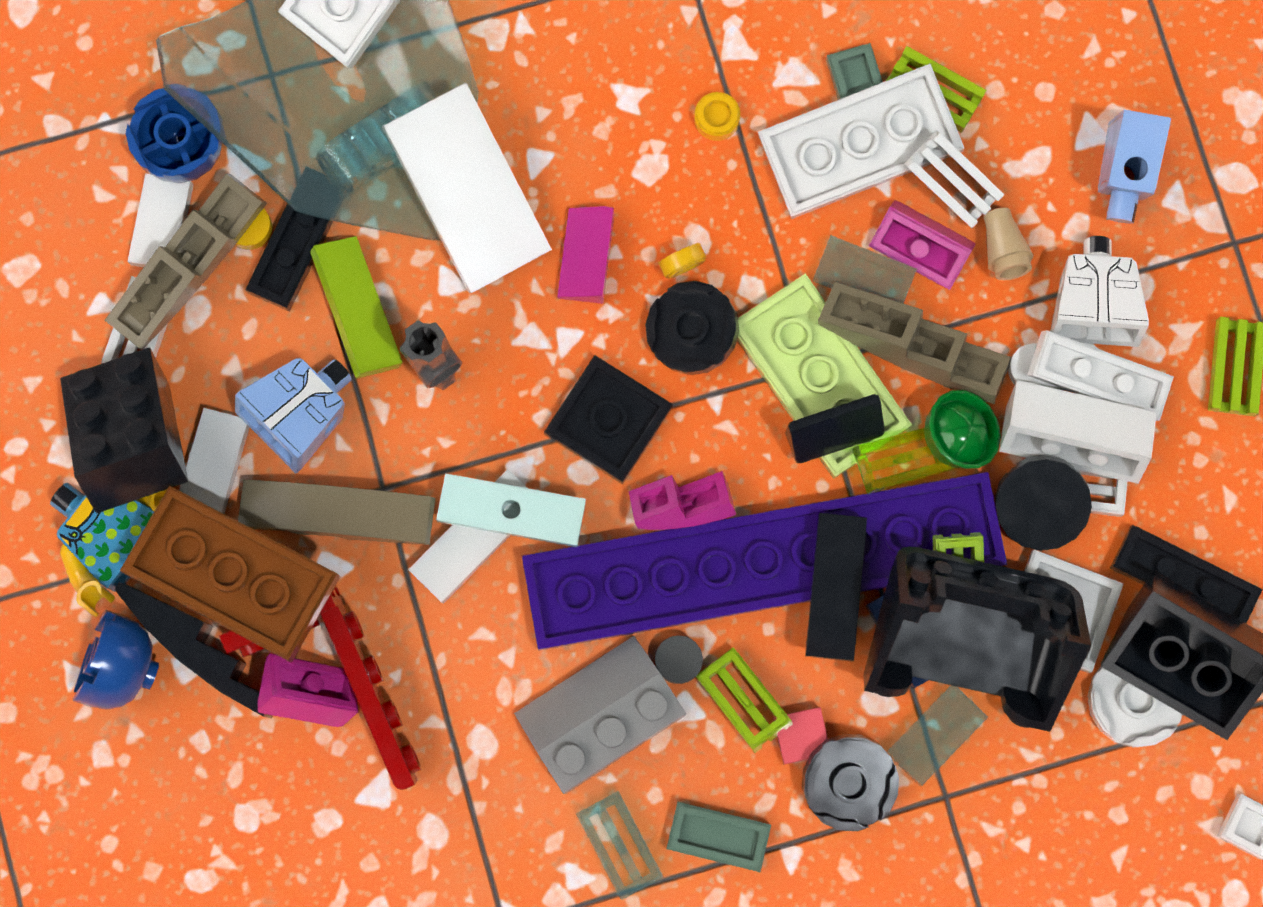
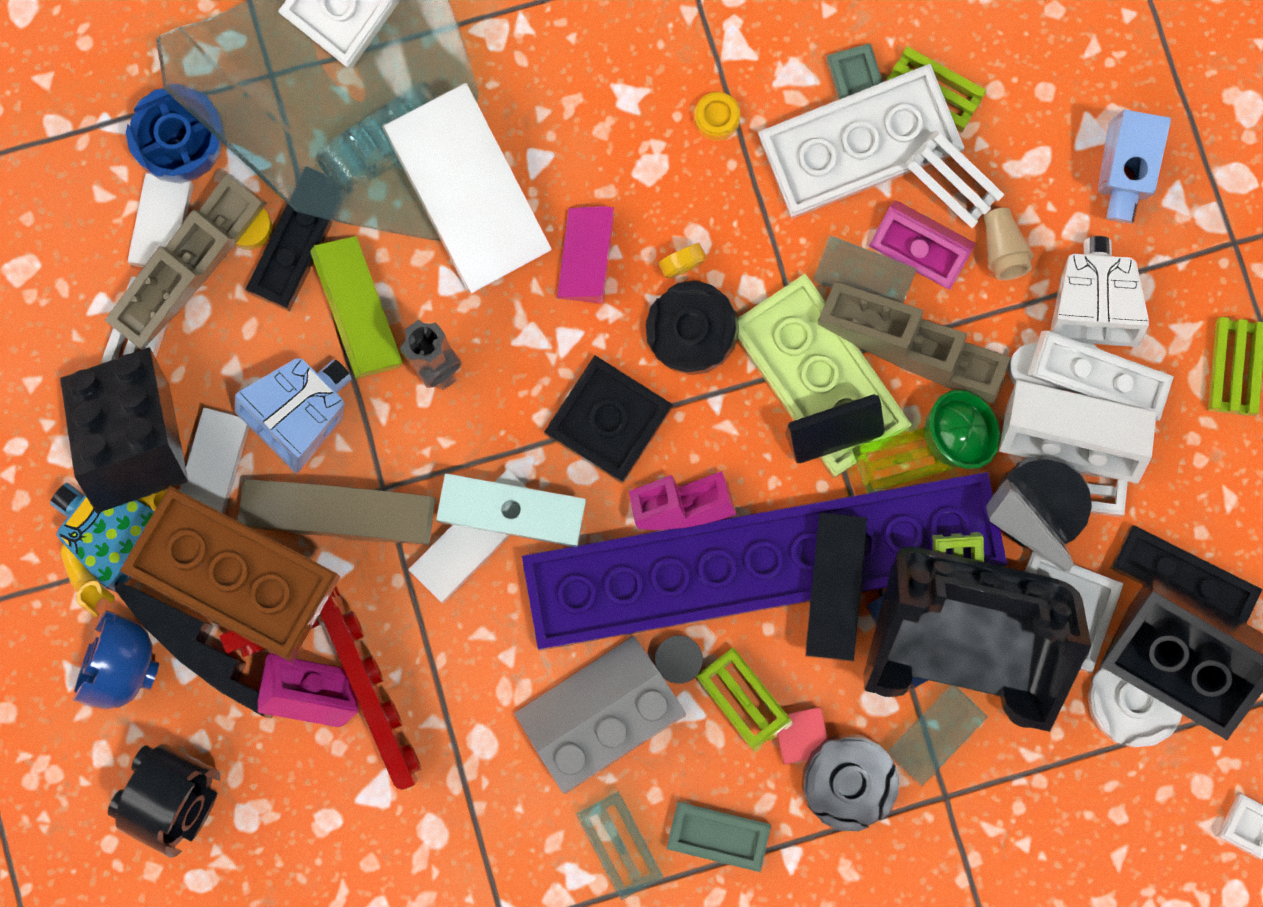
none -> black brick [108,743,220,858]
none -> light grey slope [986,479,1074,572]

